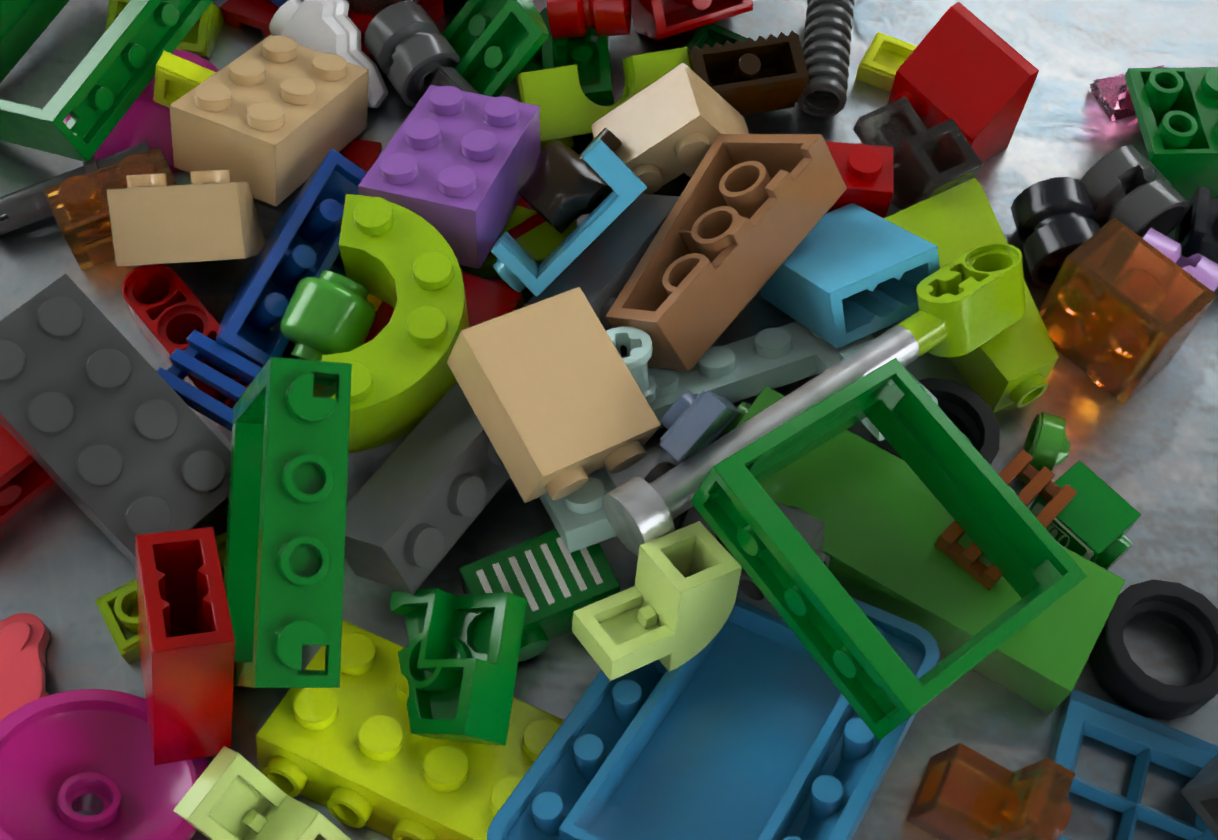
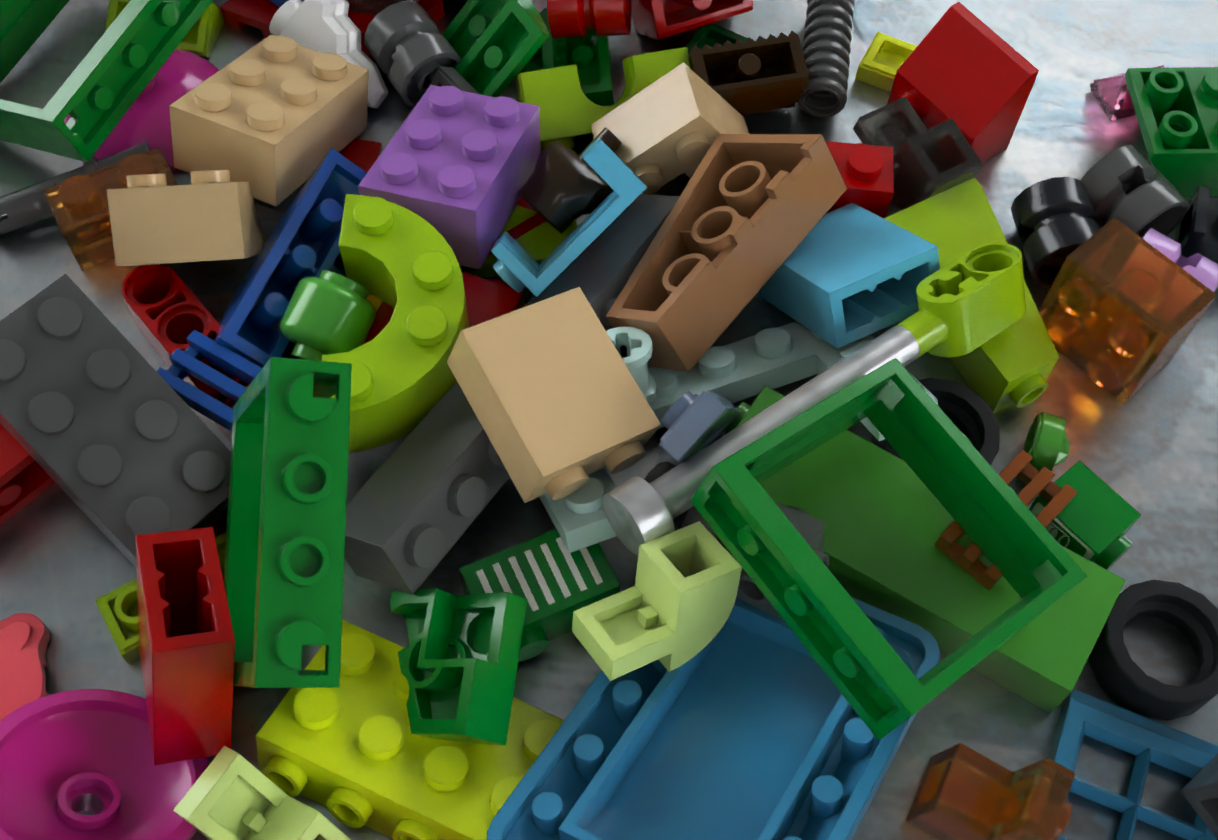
neon yellow tile [153,50,216,108] -> none

